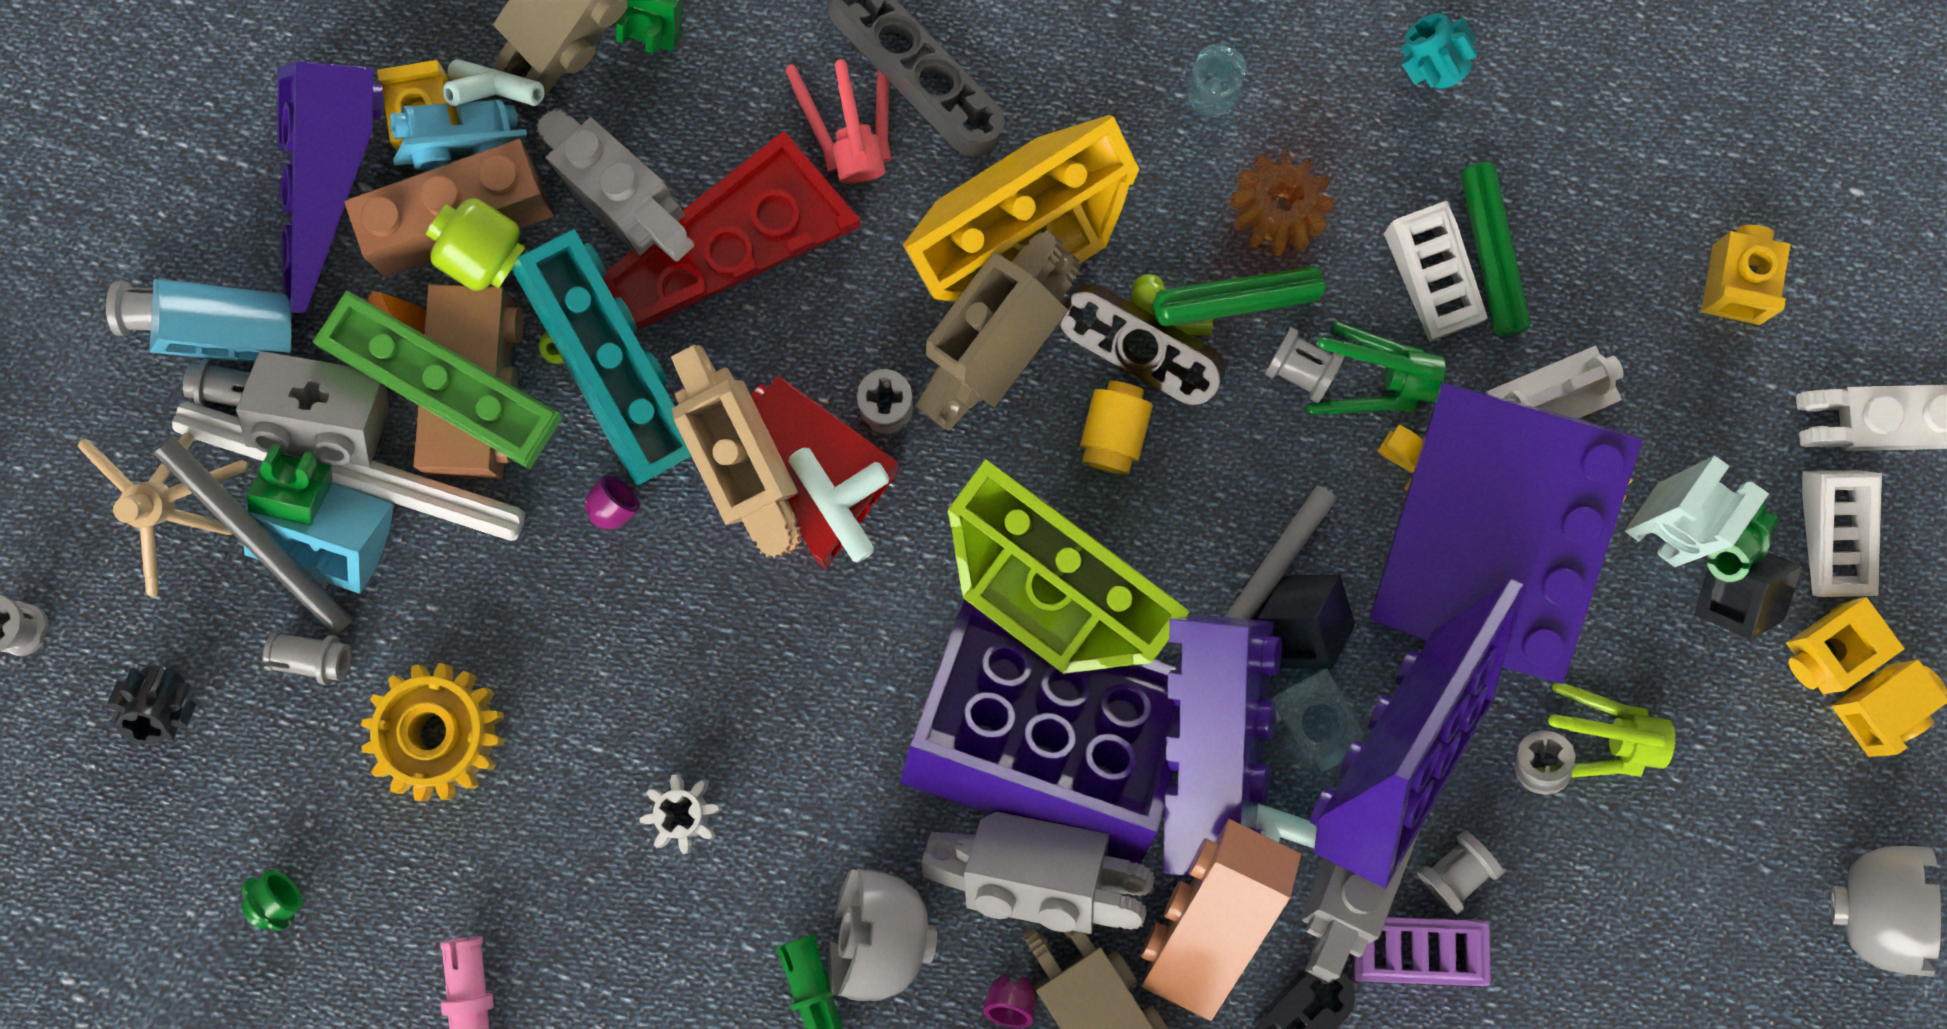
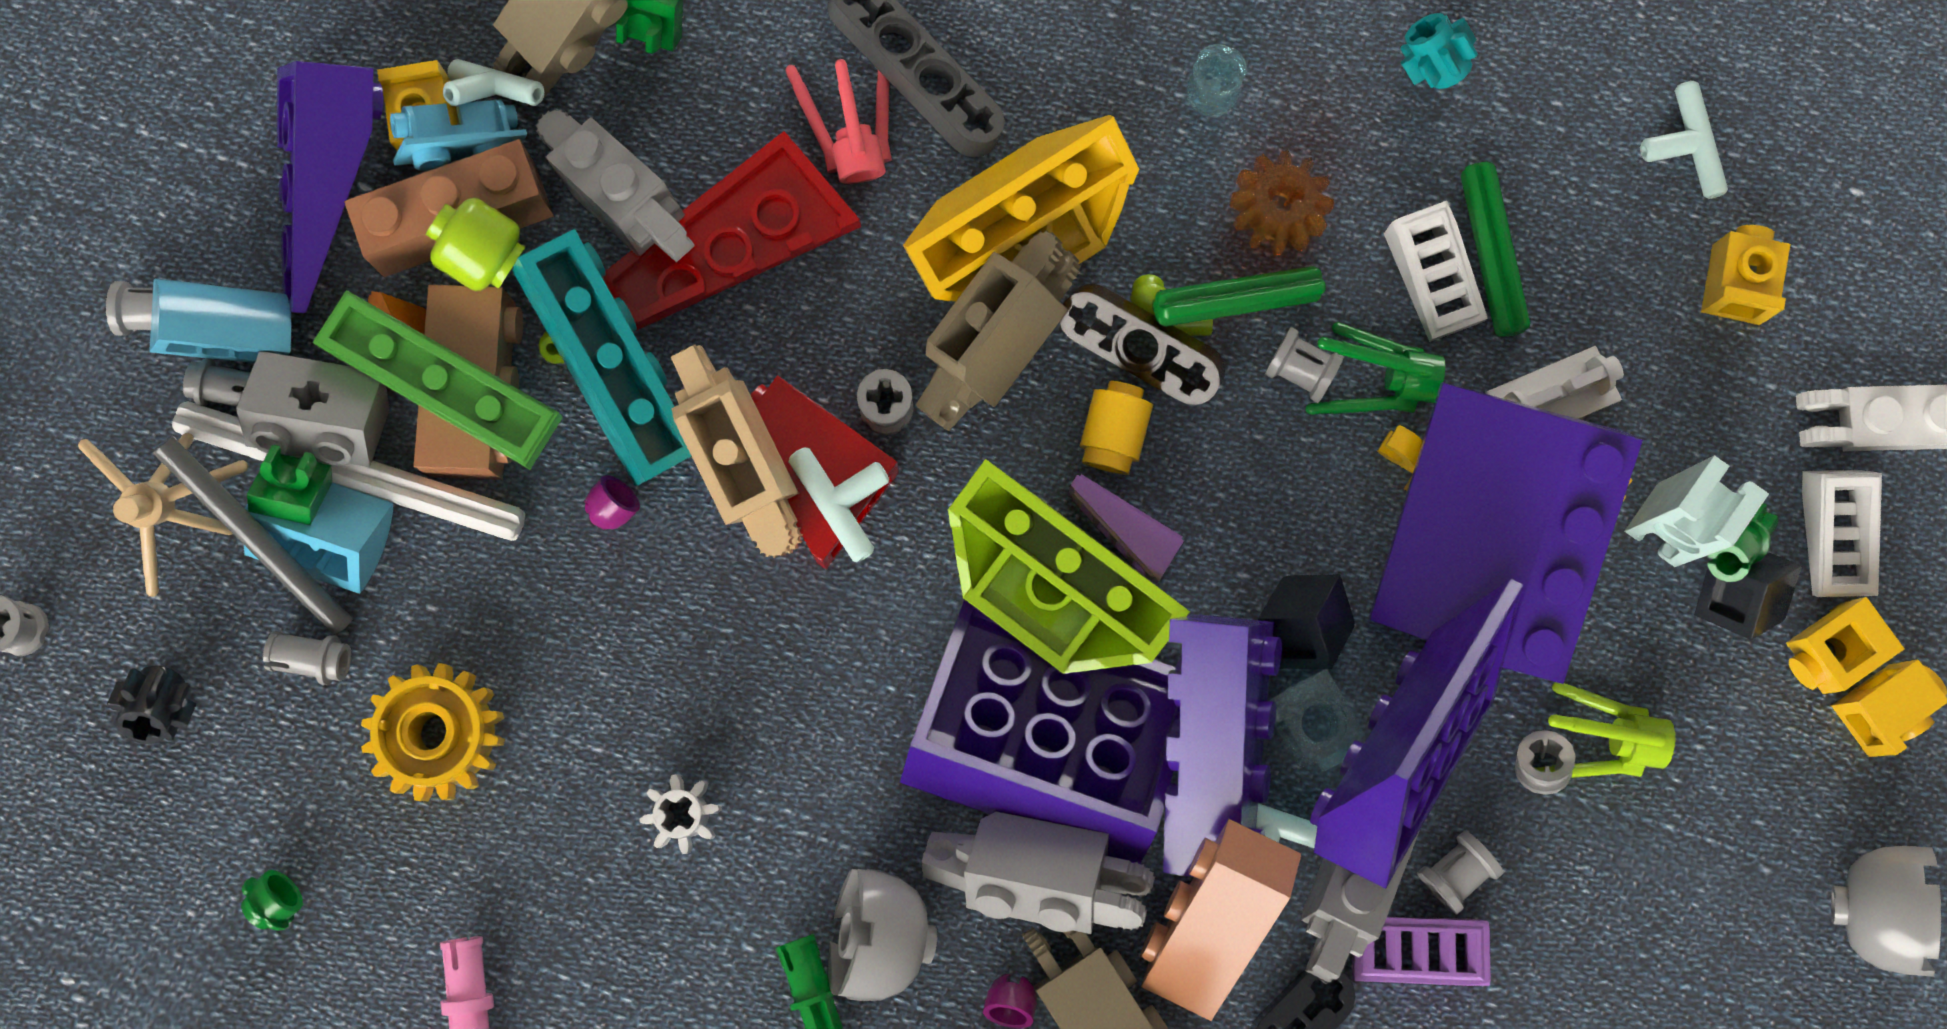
light grey bar [1224,485,1337,620] -> none
none -> medium lavender slope [1068,474,1184,585]
none -> light aqua piece [1640,81,1728,199]

